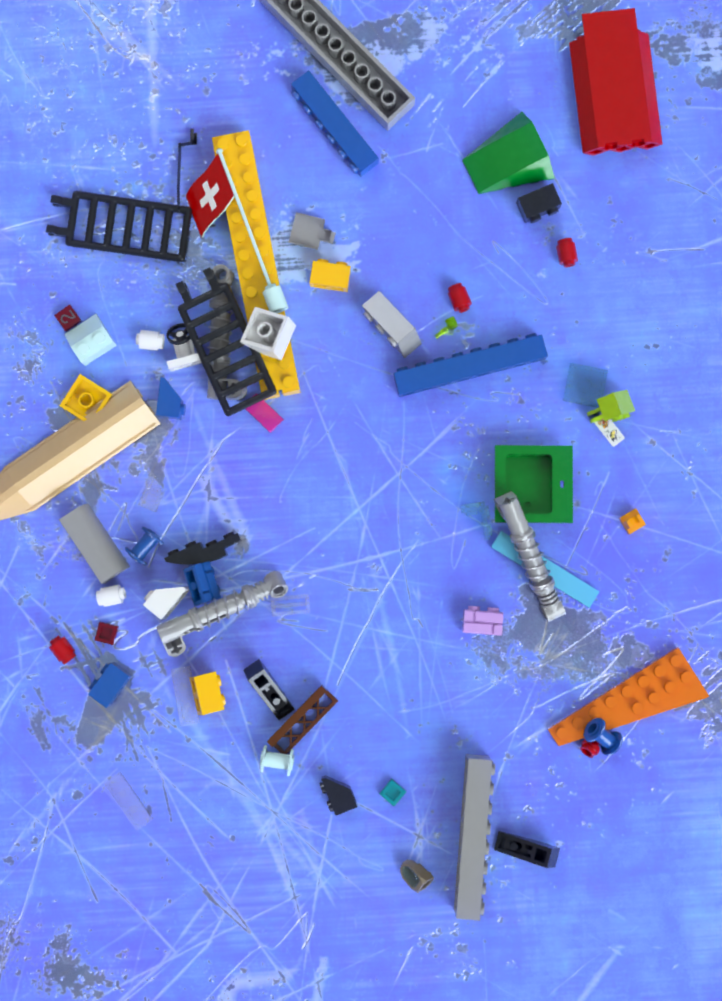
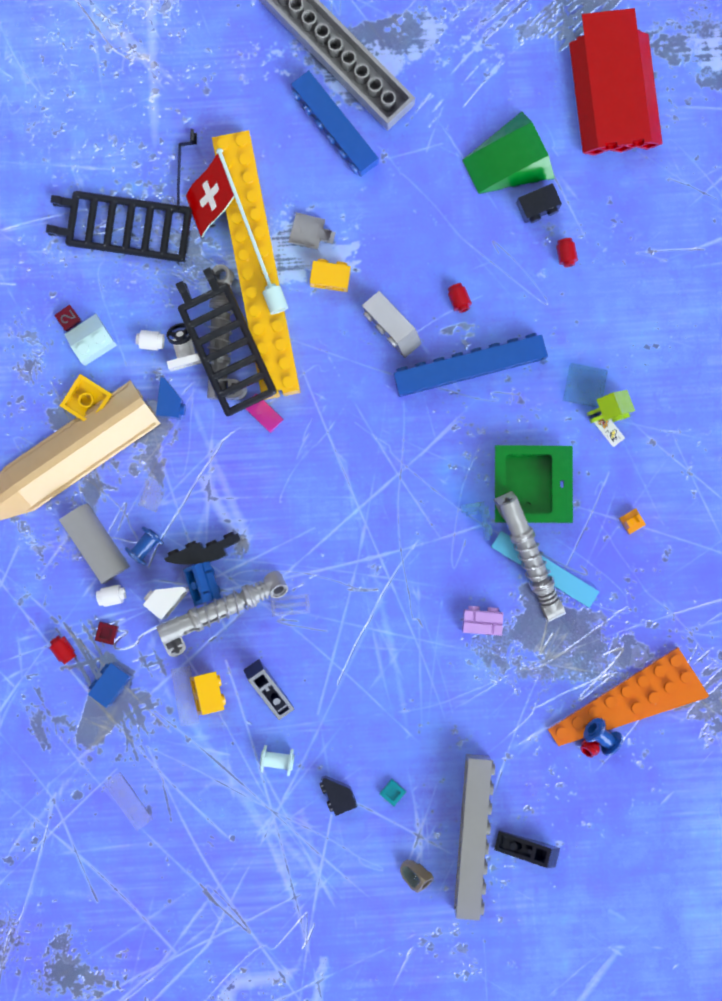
white slope [240,307,296,360] -> none
reddish brown fence [267,685,338,754] -> none
clear neon green hand [434,316,457,339] -> none

